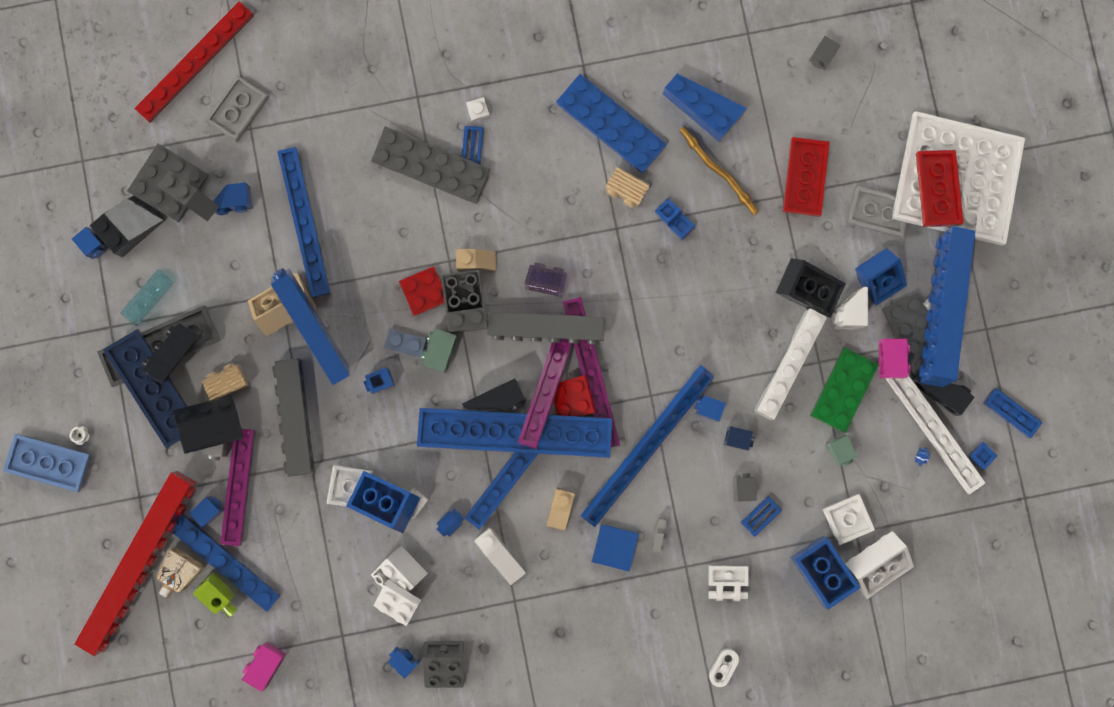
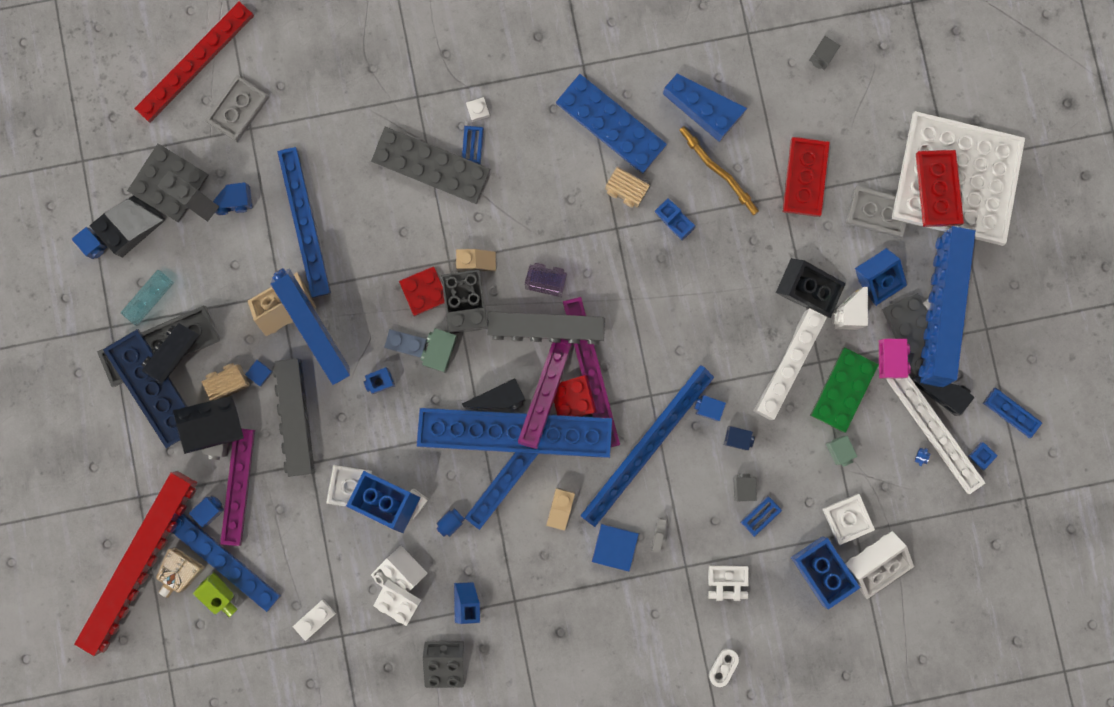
medium blue plate [3,434,91,492] -> none
white plate [70,426,90,445] -> none
dark pink brick [242,642,286,692] -> none
blue brick [388,647,420,679] -> none
white slope [474,527,526,585] -> none
none -> blue tile [245,360,273,387]
none -> white plate [292,599,336,641]
none -> blue slope [454,582,480,624]

